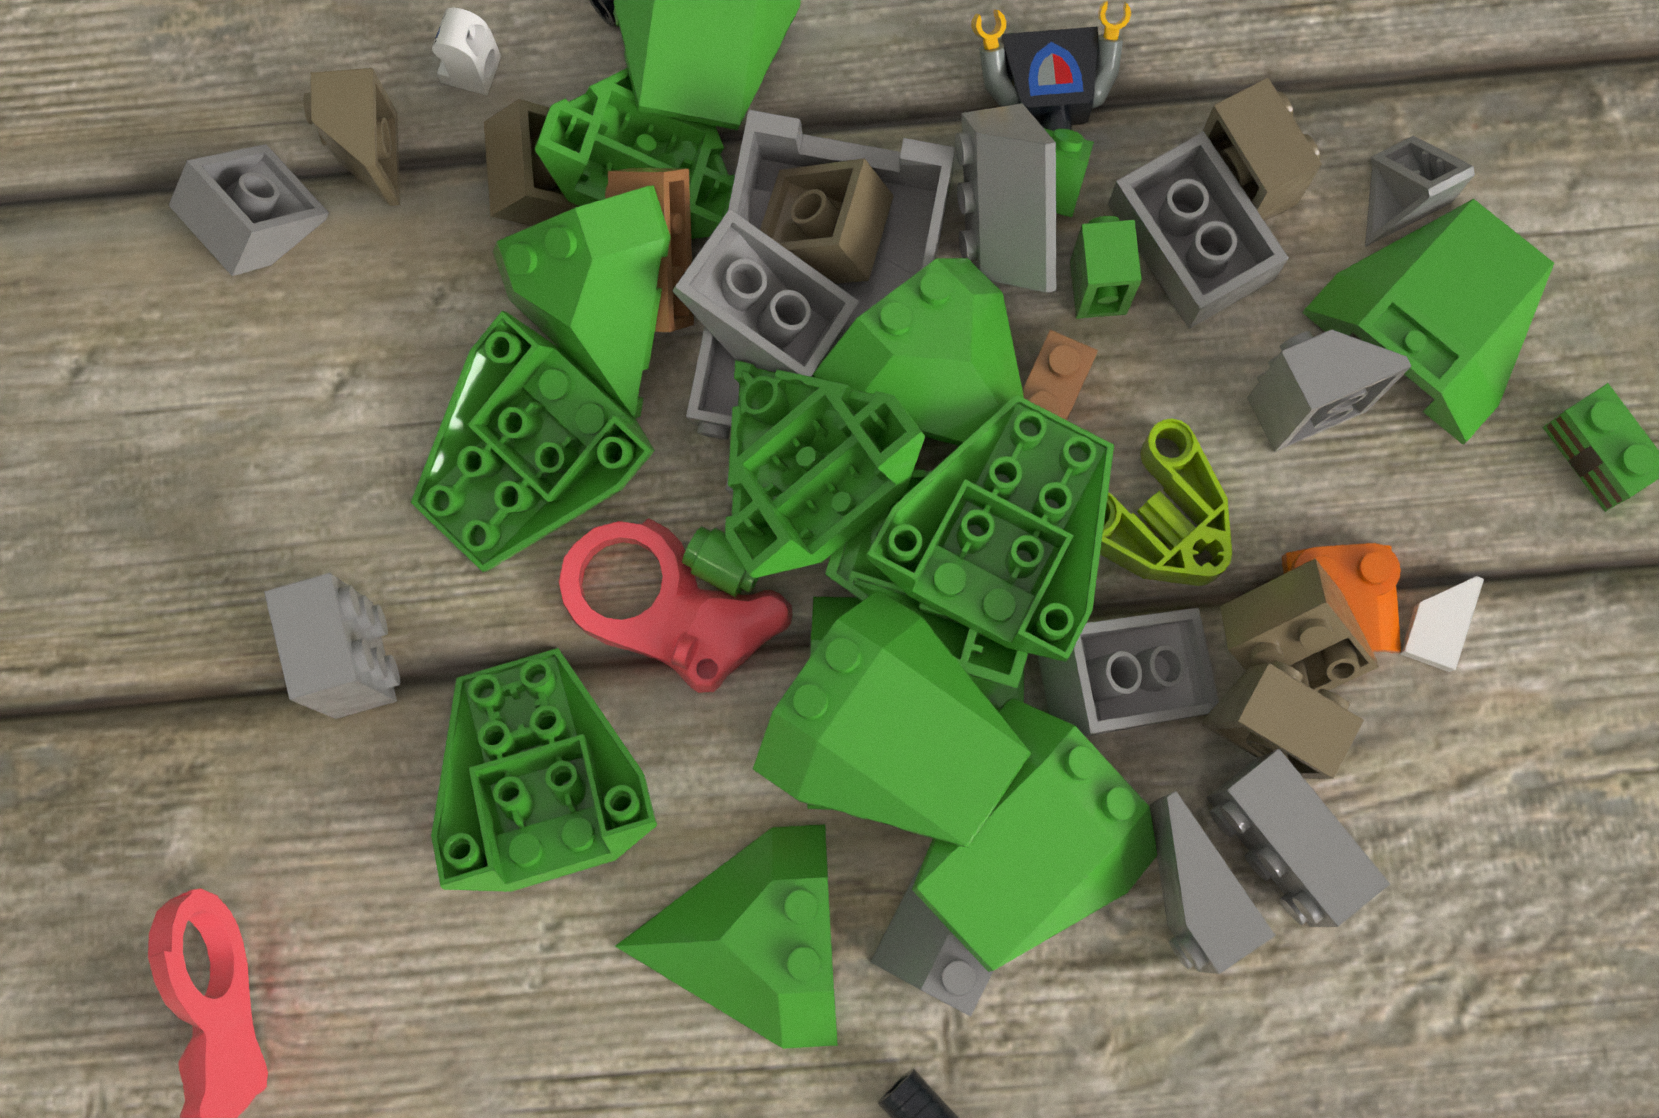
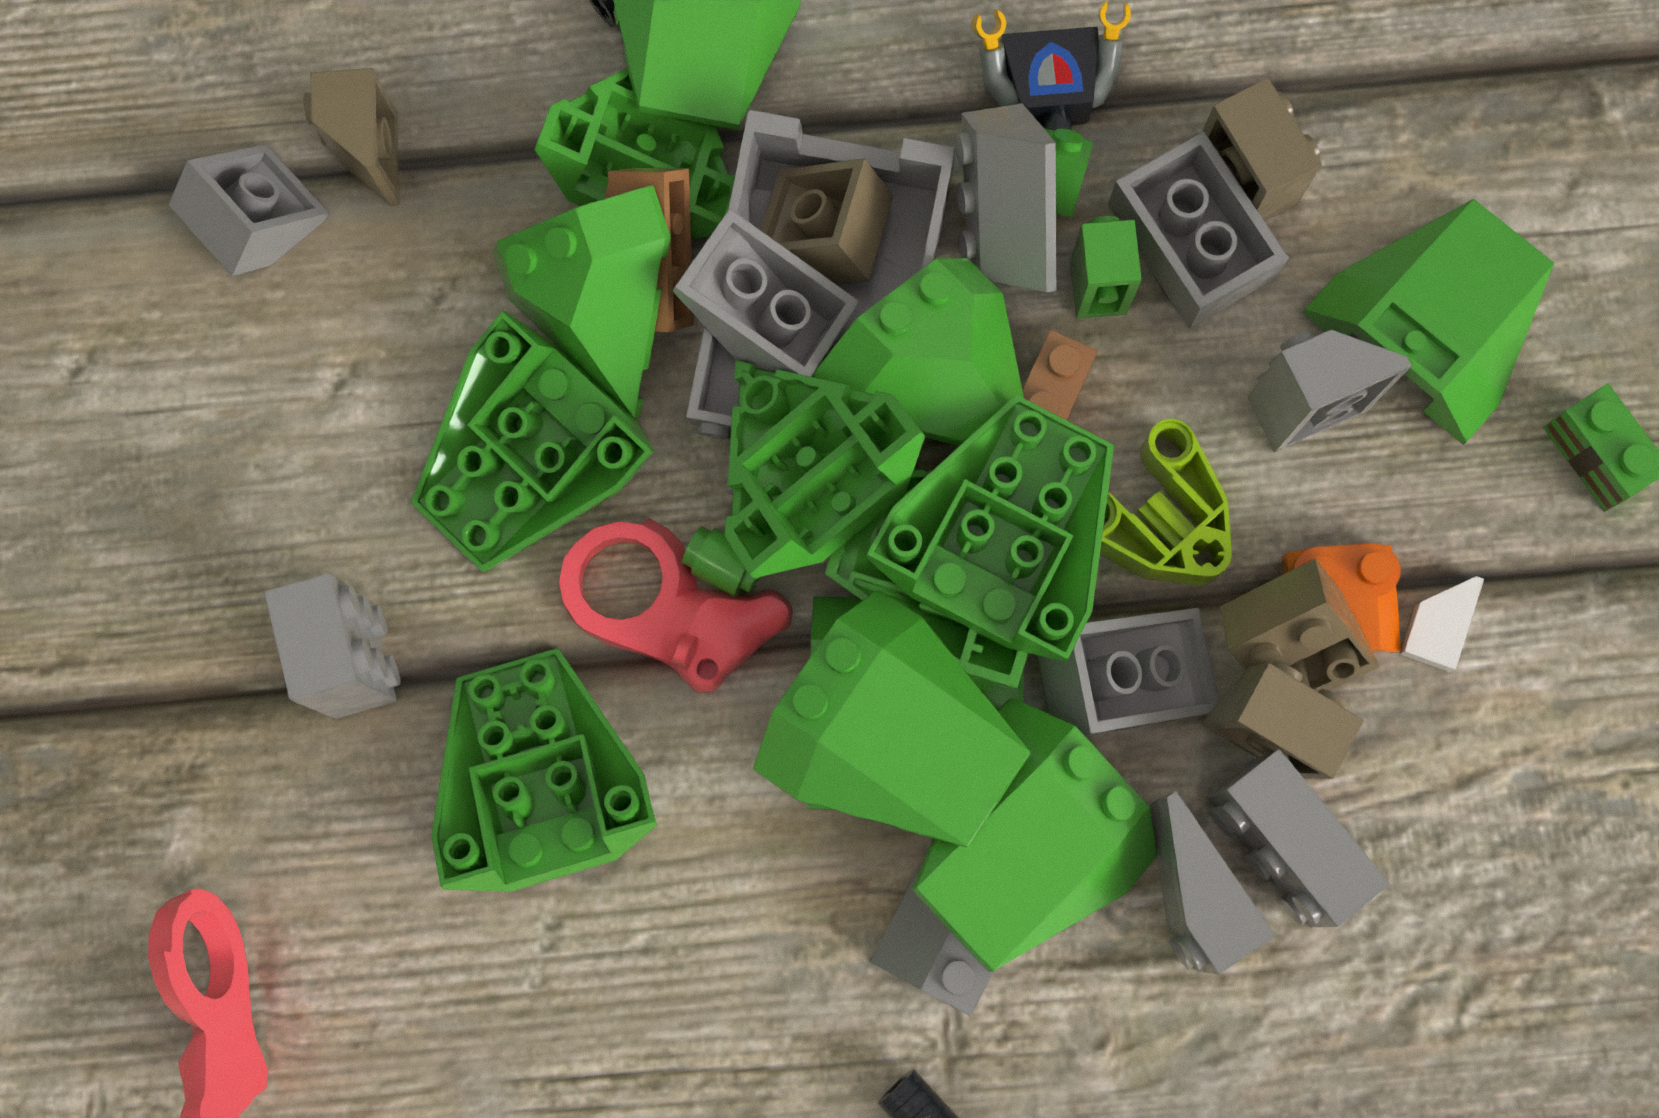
white leg [432,7,501,95] -> none
dark tan slope [484,99,579,226] -> none
bright green wedge [615,824,838,1049] -> none
light grey slope [1365,136,1475,247] -> none

